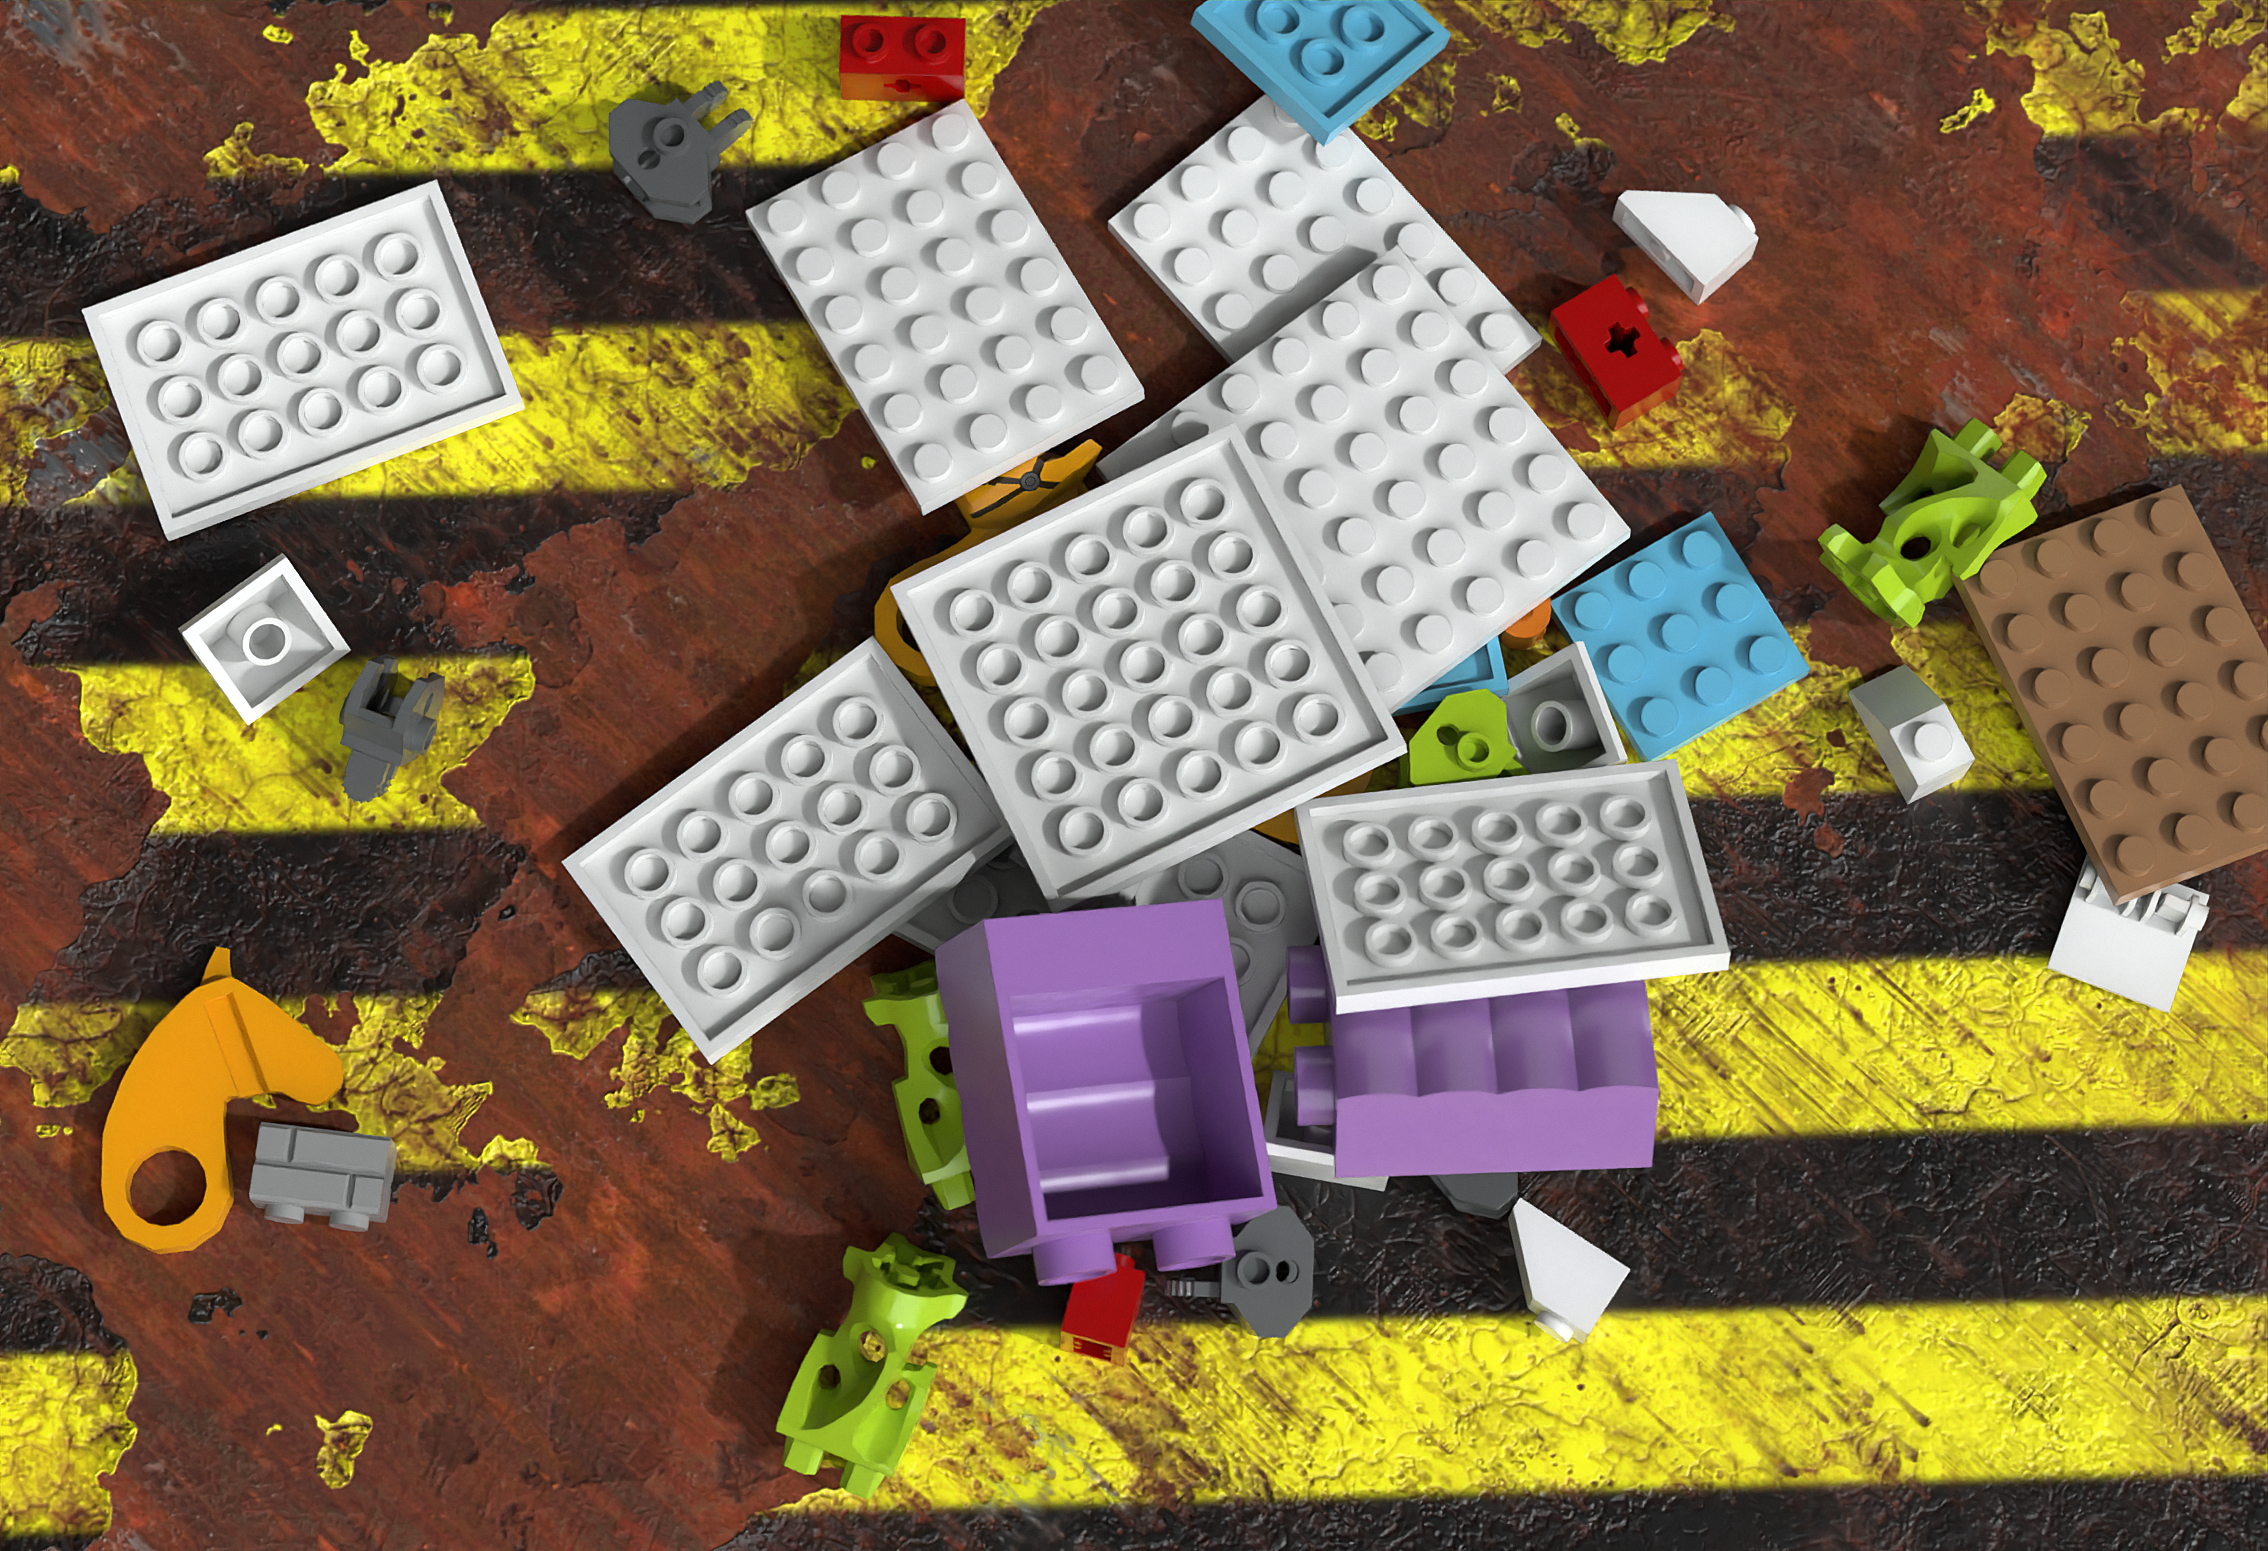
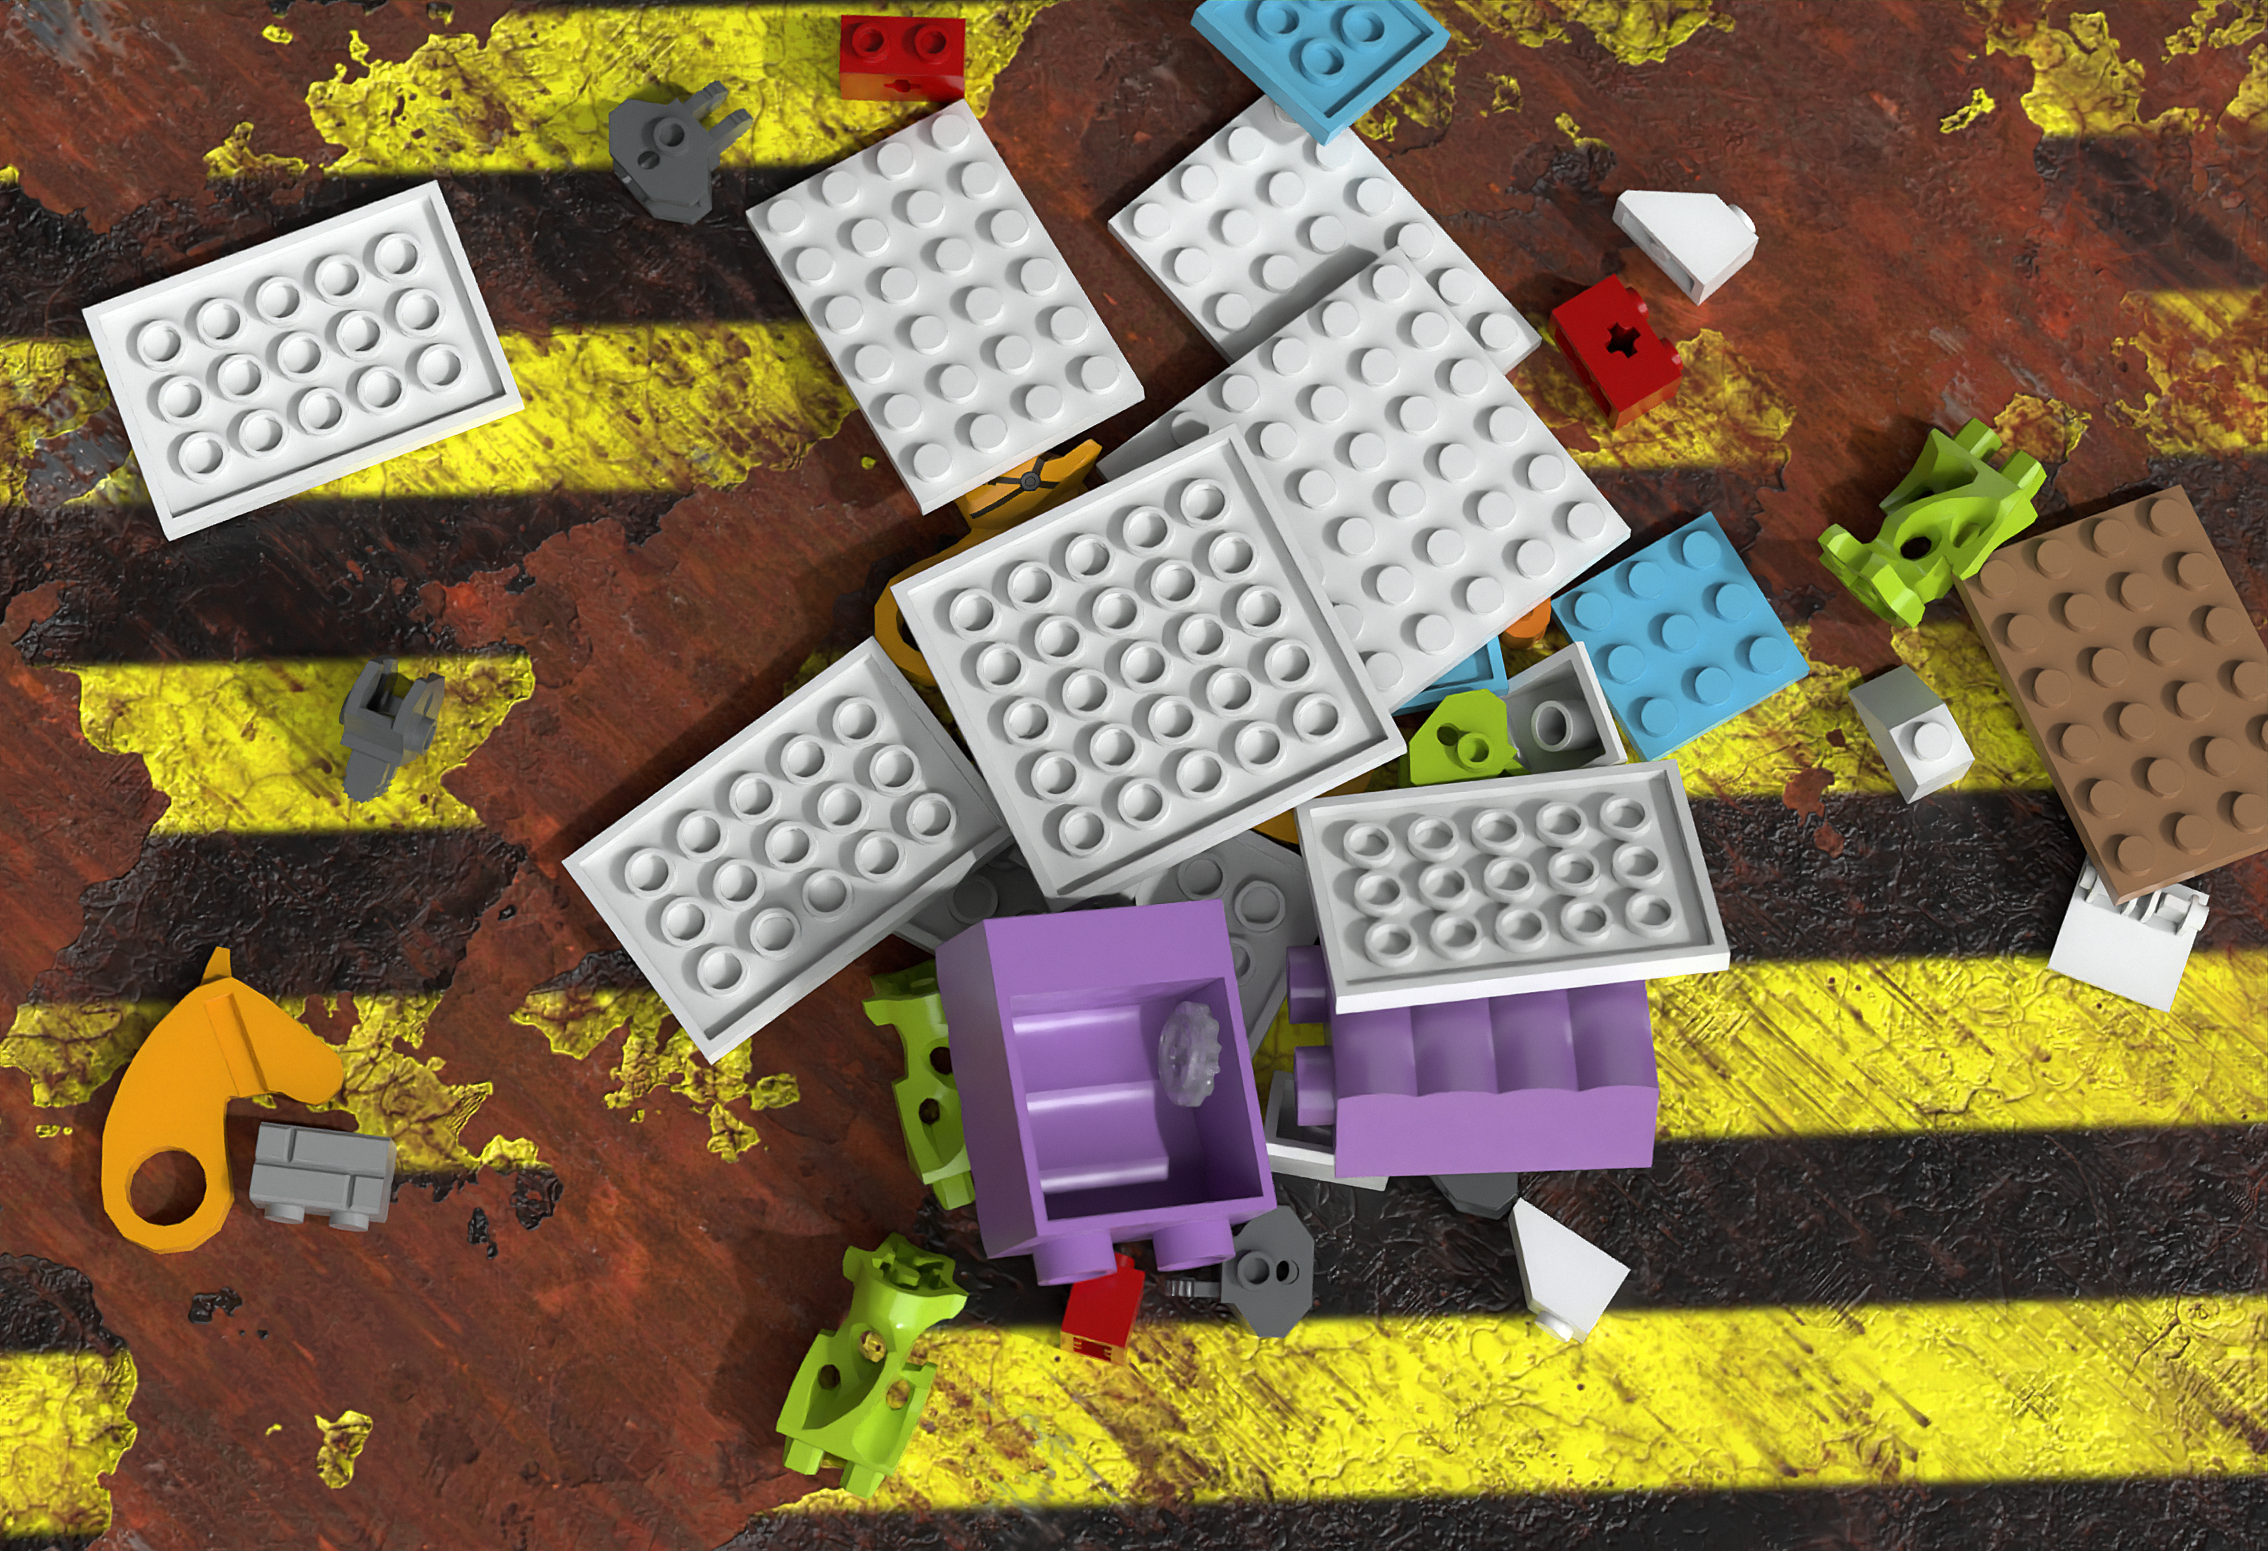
white slope [178,553,351,725] -> none
none -> clear gear [1158,1001,1223,1107]

